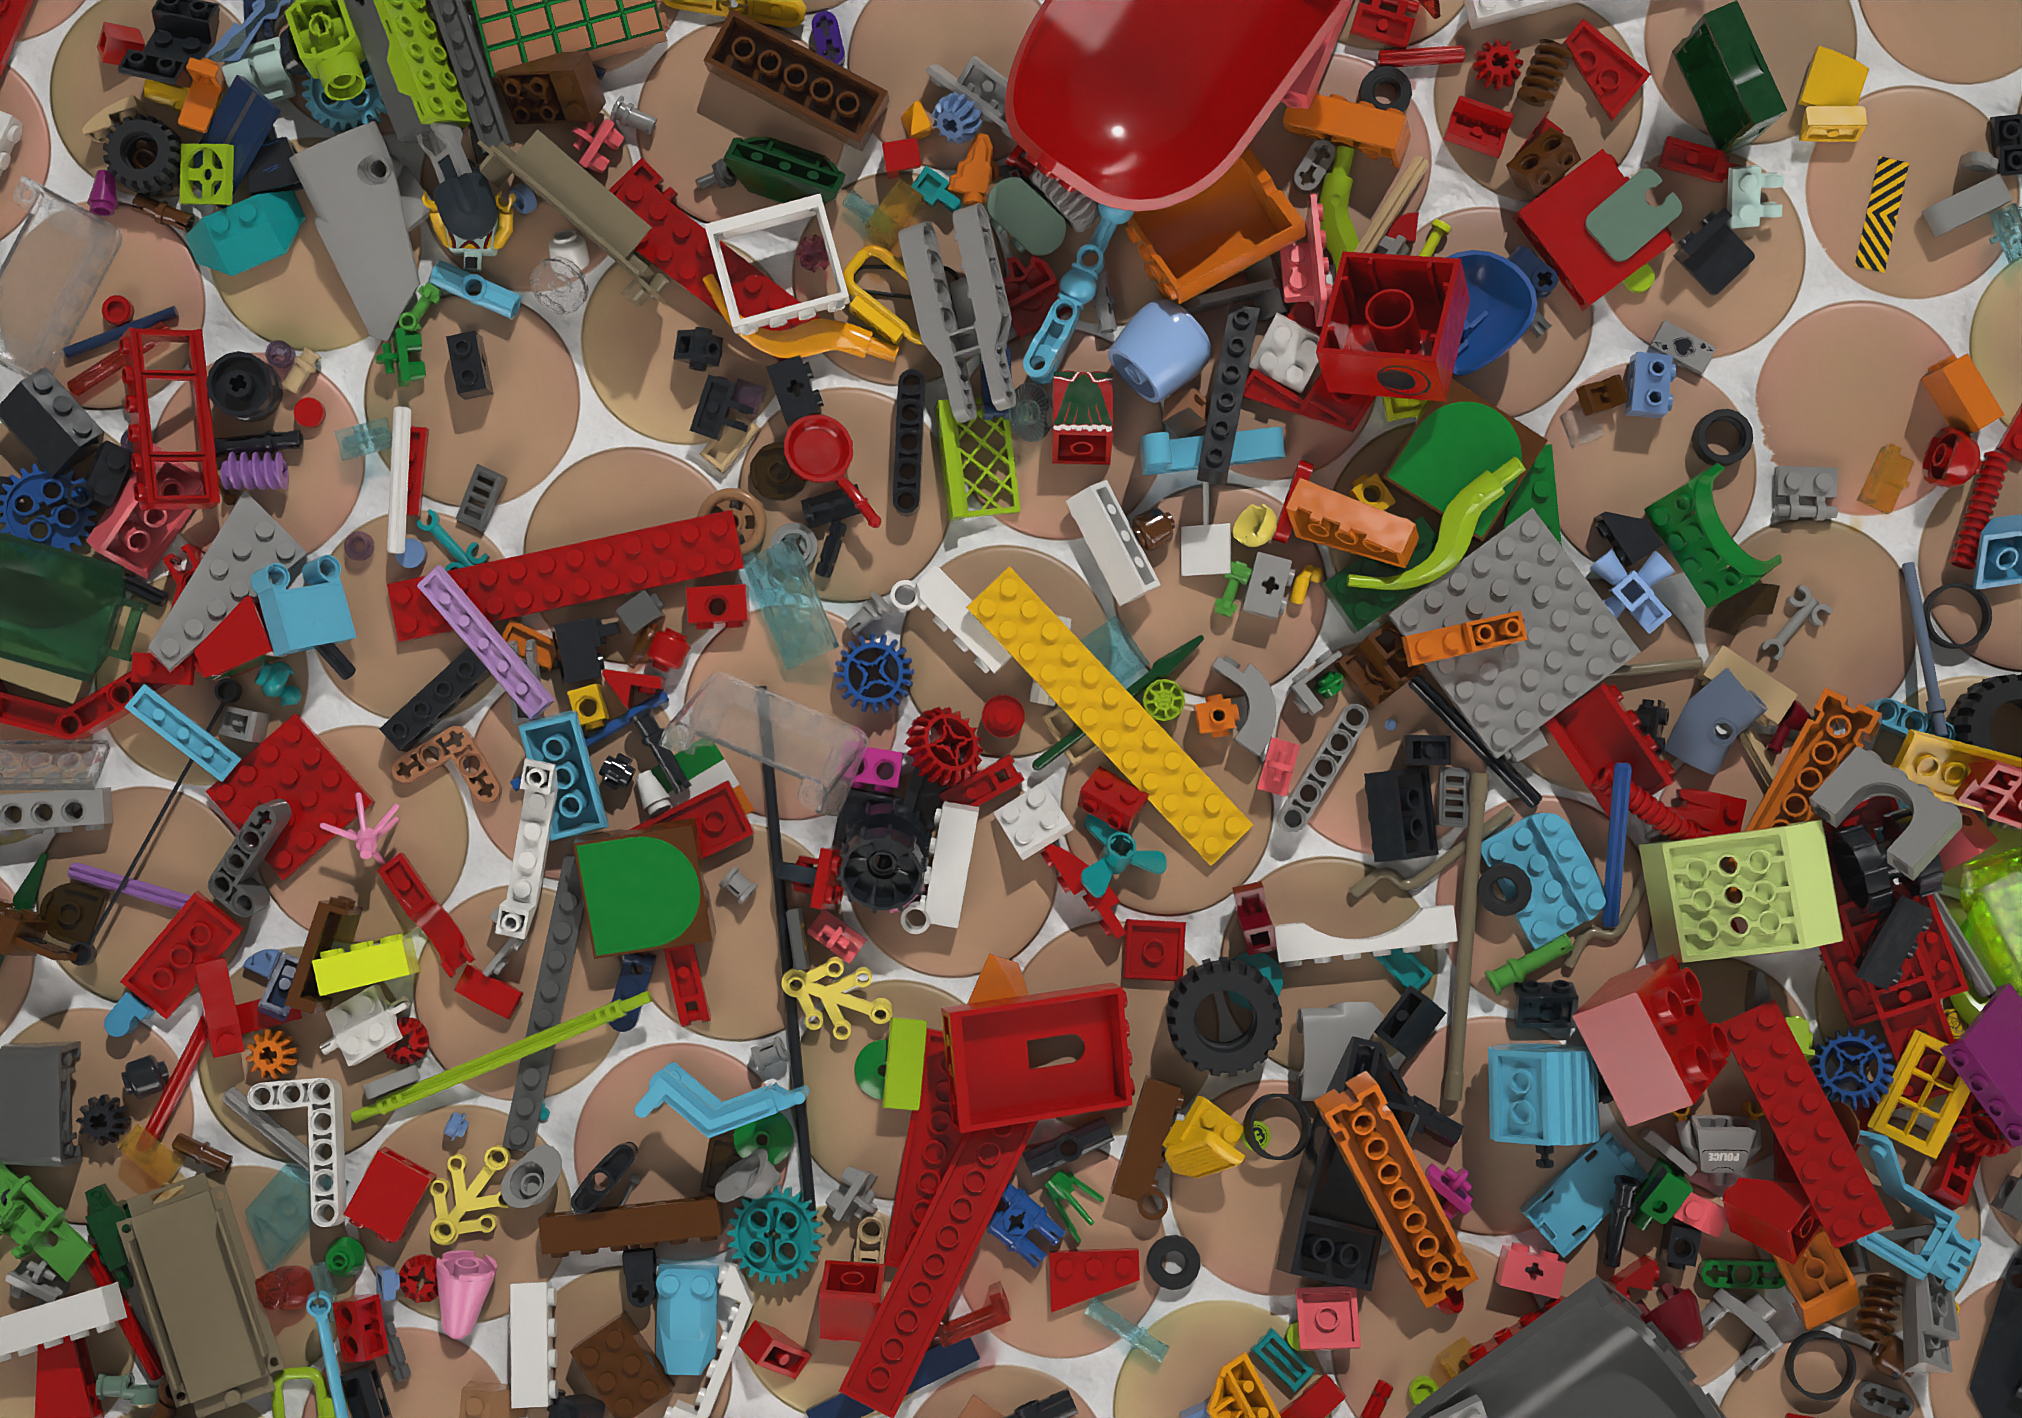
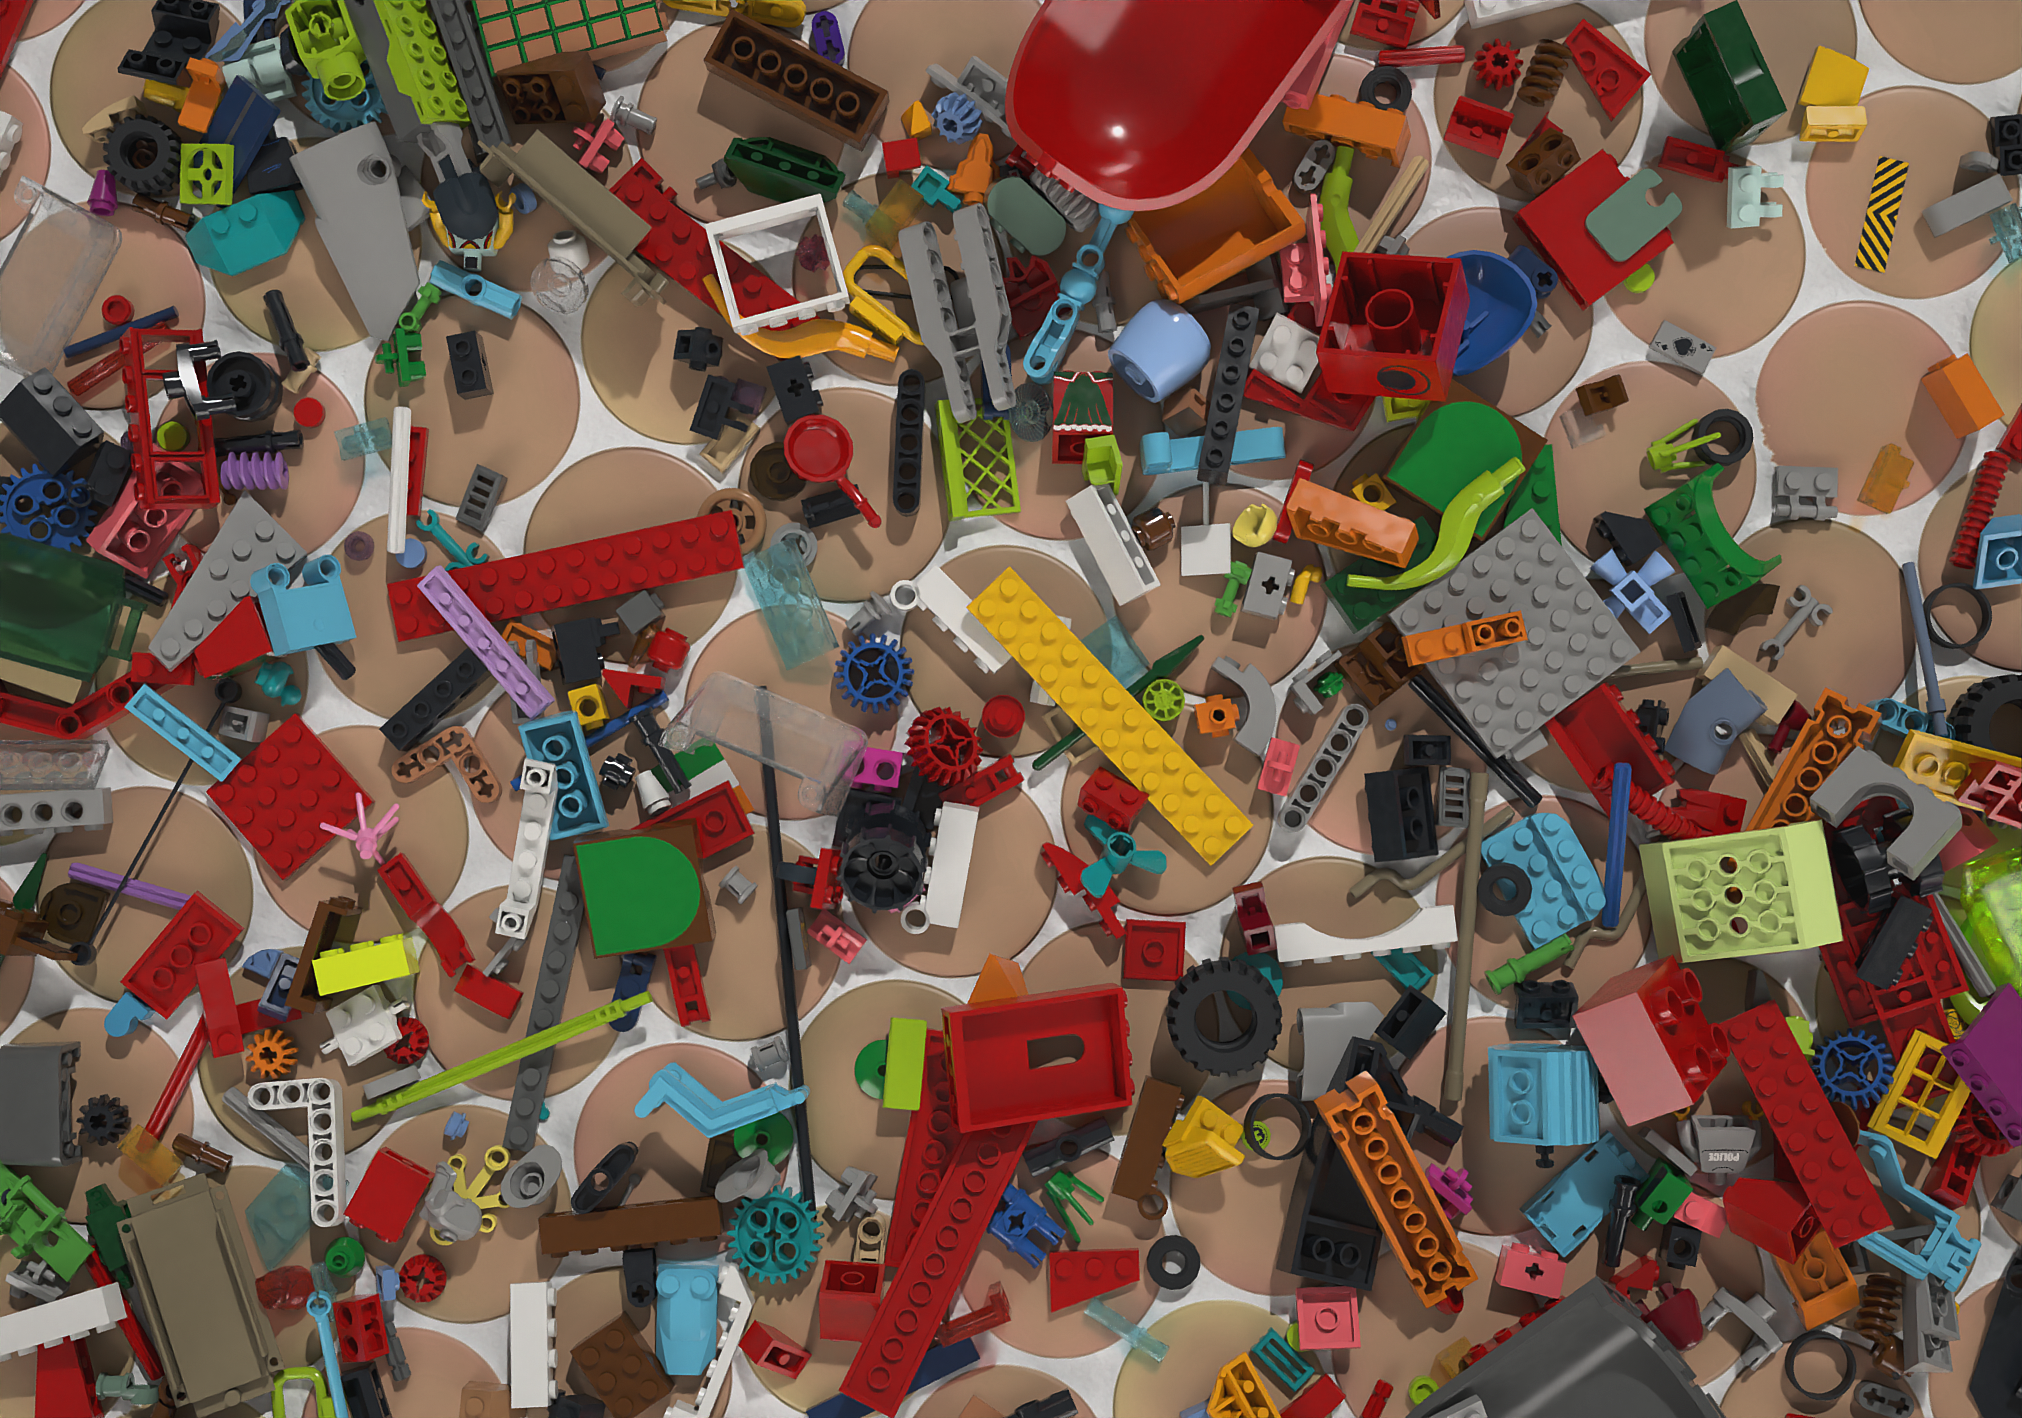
red panel [97,22,145,66] -> none
black head [121,1055,170,1099] -> none
dark grey beam [208,799,291,918] -> none
clear purple bush [265,340,296,369] -> none
bright pink cone [436,1250,497,1339] -> none
red brick [686,584,751,630] -> none
light yellow plant [781,957,893,1040] -> none
black axle [815,520,847,578] -> none
white plate [993,781,1073,860] -> none
red tile [1386,212,1419,244] -> none
neon yellow piece [1419,219,1452,257] -> none
medium blue brick [1625,352,1676,419] -> none
black bracket [1673,207,1755,296] -> none
green beam [1698,1258,1786,1289] -> none
red cylinder [1922,426,1982,488] -> none
none -> lime tile [157,421,190,452]
none -> black connector [162,340,237,421]
none -> black pin [263,290,310,372]
none -> light grey head [418,1161,482,1243]
none -> lime panel [1081,434,1123,495]
none -> lime plant [1646,419,1721,473]
none -> black tile [1666,591,1702,653]

